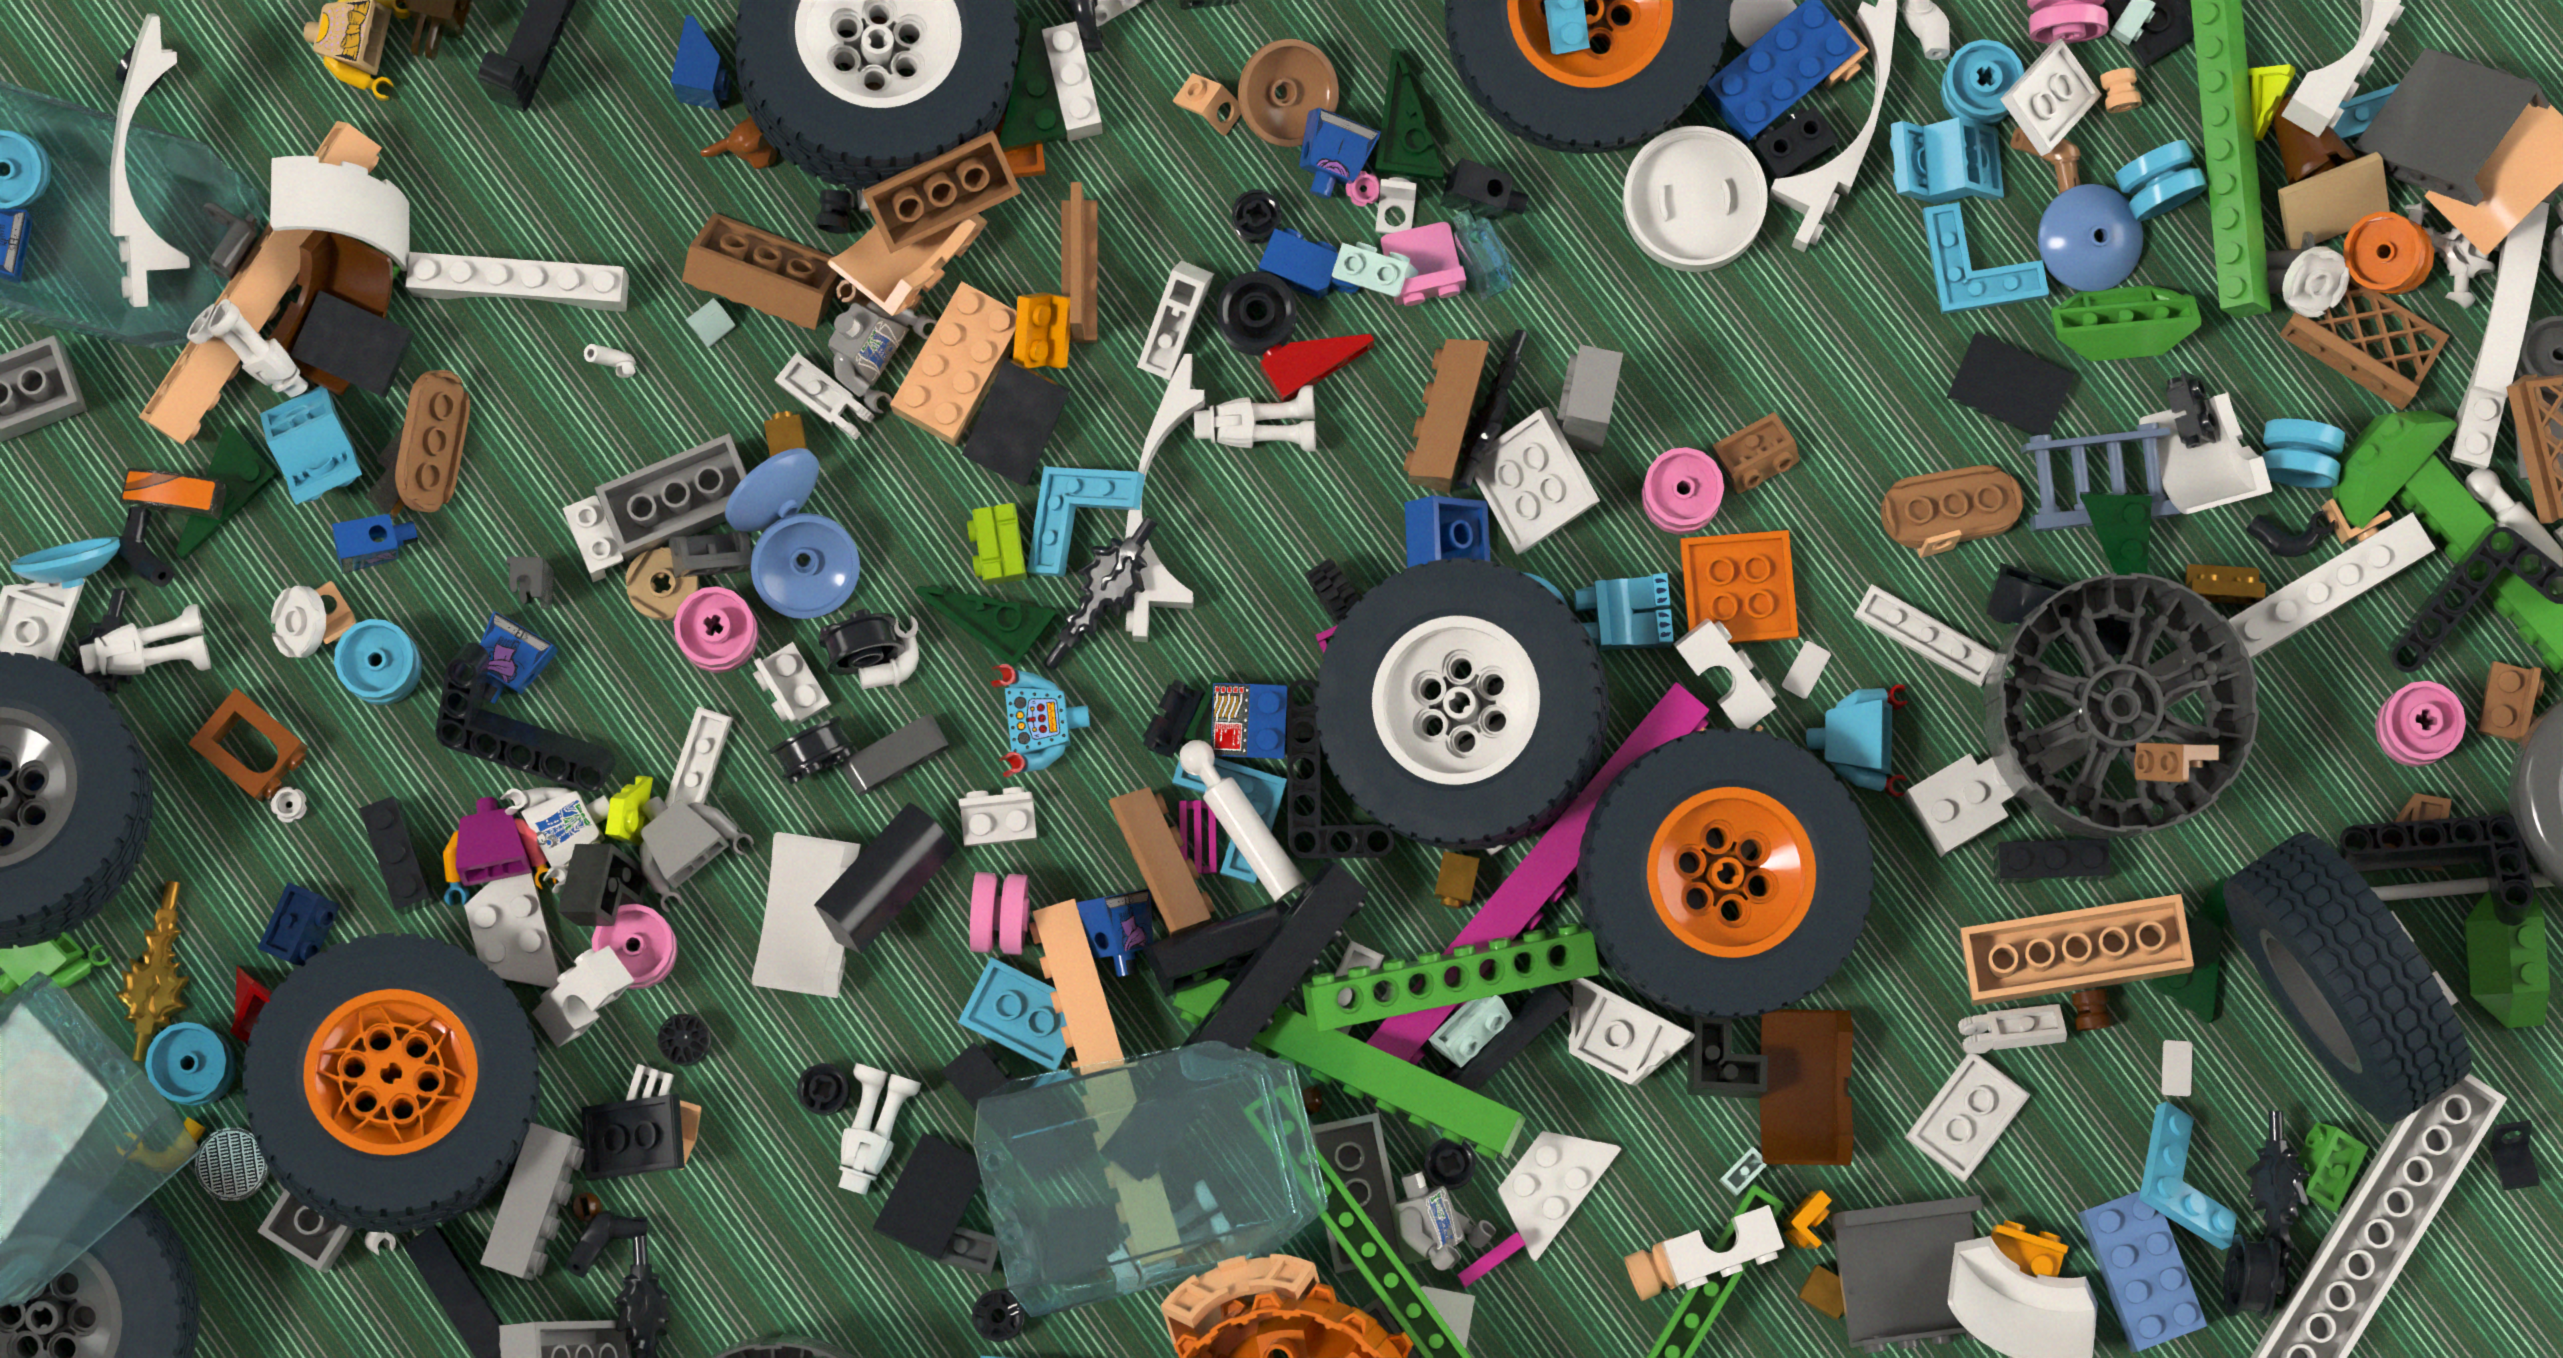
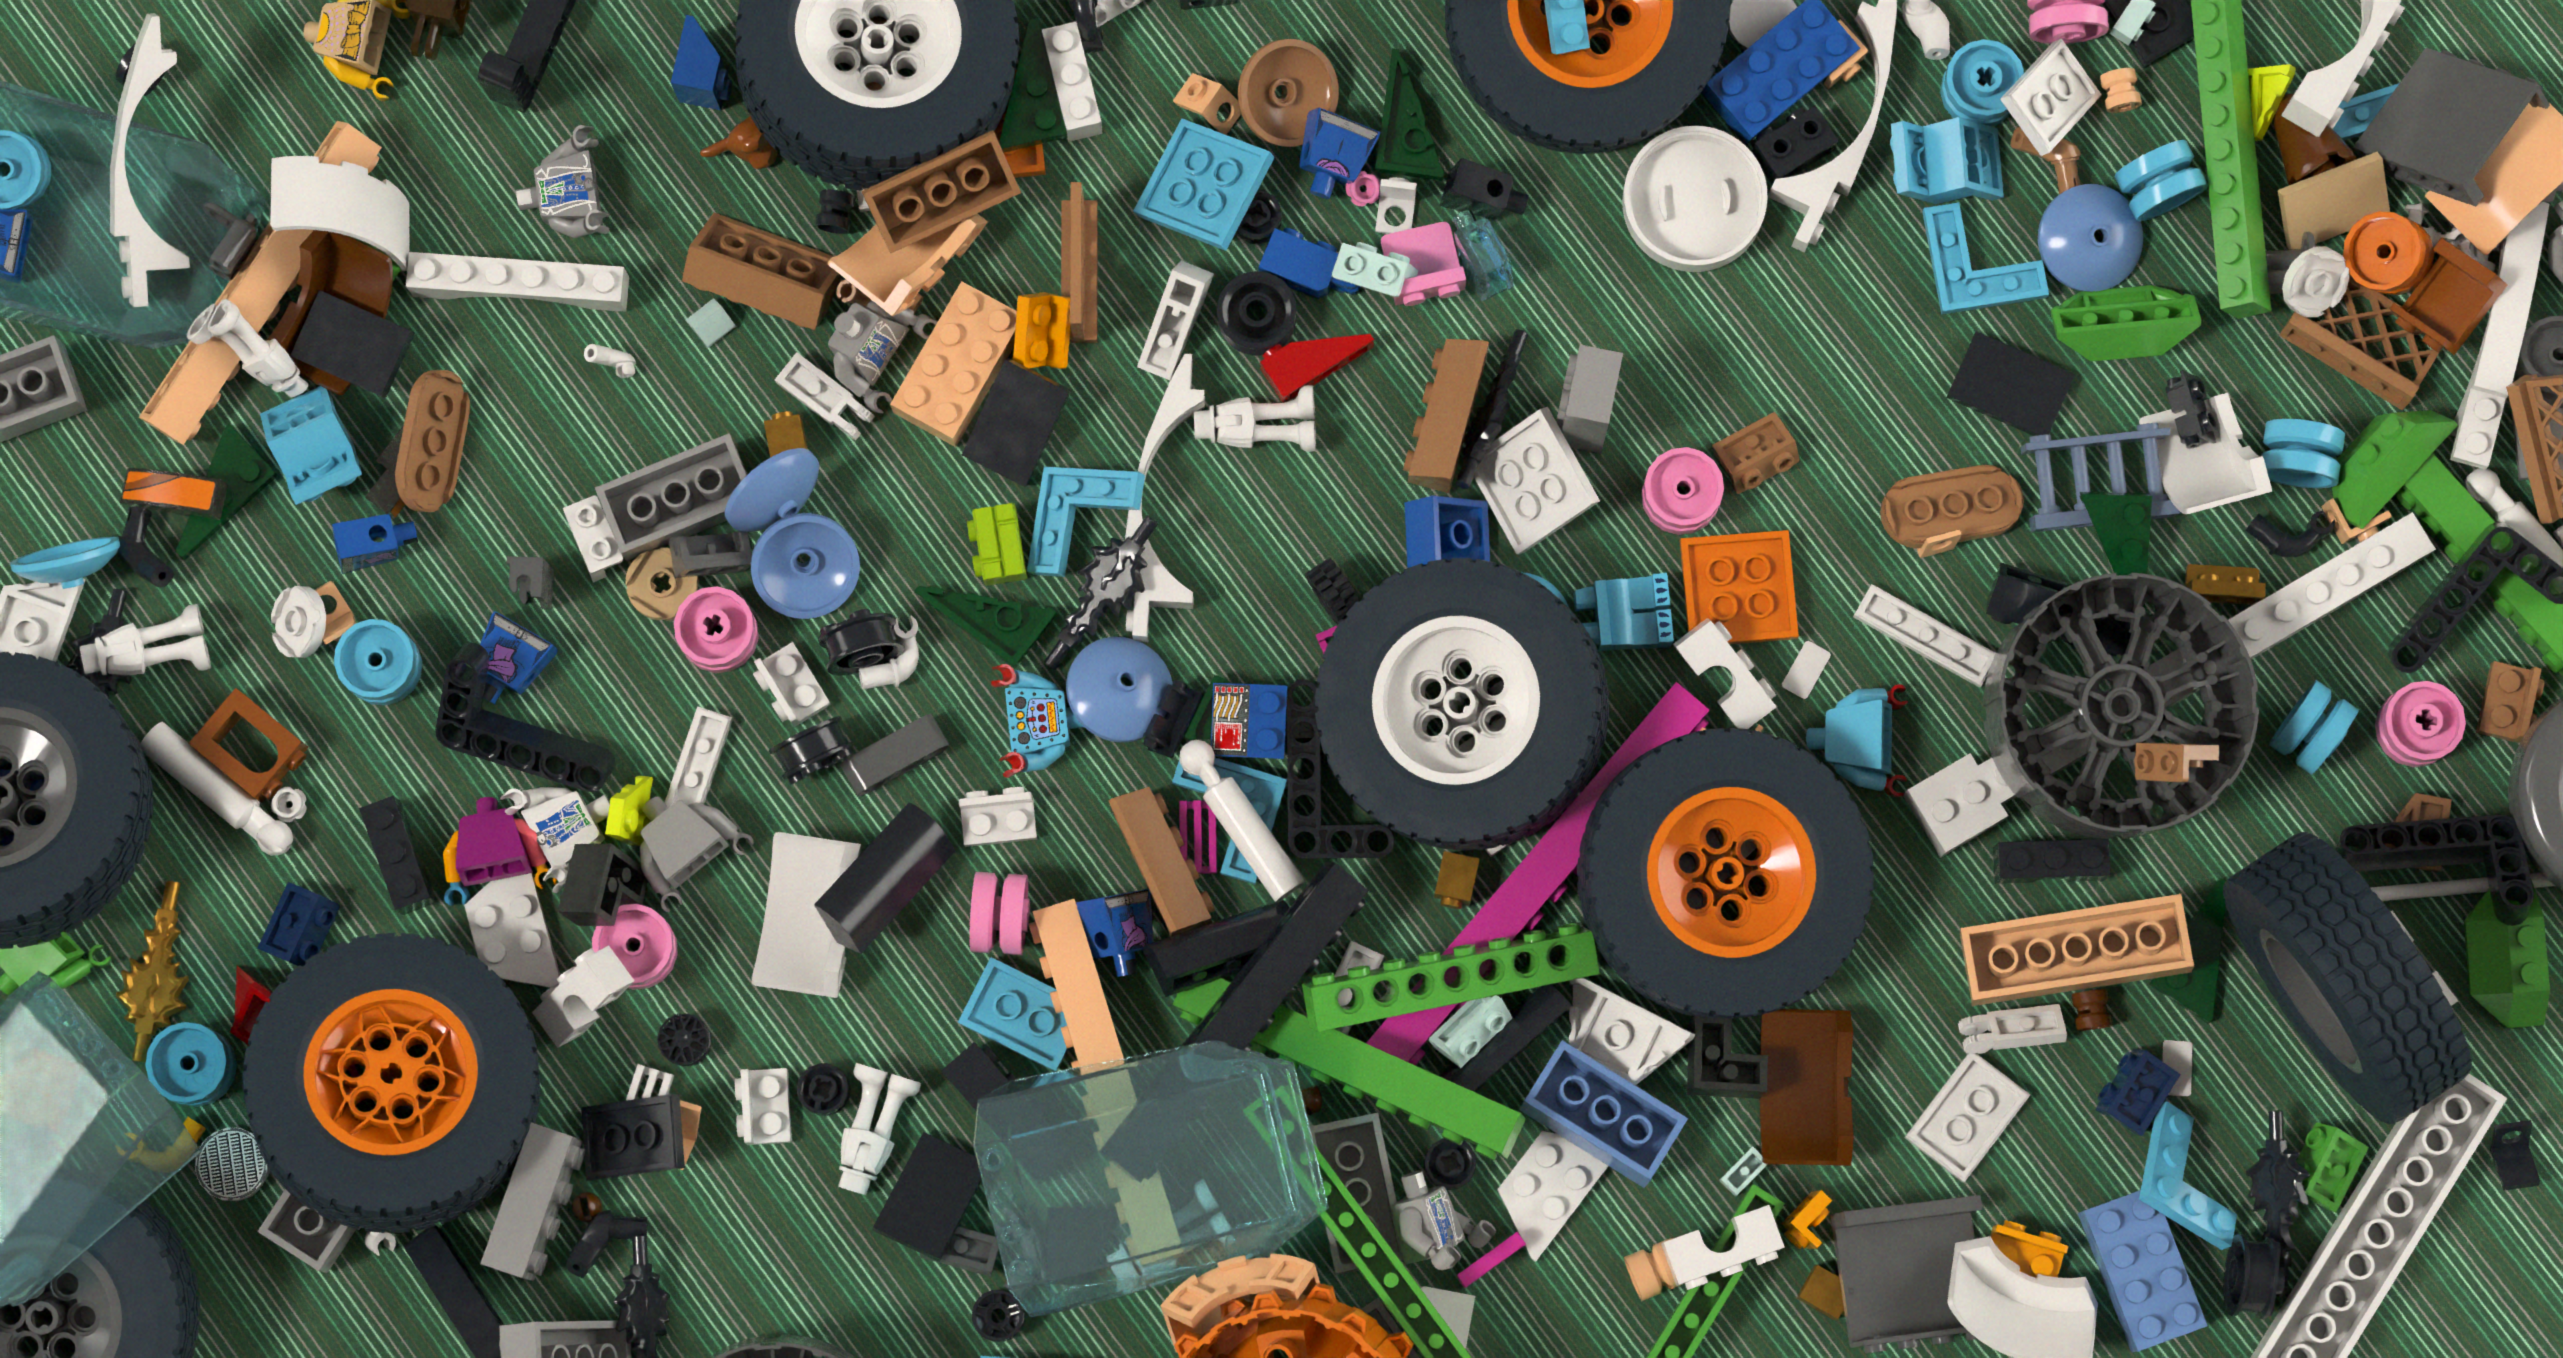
none -> white piece [140,722,293,856]
none -> light grey torso [516,125,610,238]
none -> white bracket [735,1068,792,1145]
none -> medium blue dish [1066,637,1173,742]
none -> medium azure plate [1133,118,1275,251]
none -> medium blue brick [1519,1040,1688,1188]
none -> dark blue bracket [2095,1049,2181,1136]
none -> medium azure wheel [2269,680,2359,775]
none -> dark orange panel [2389,238,2508,355]

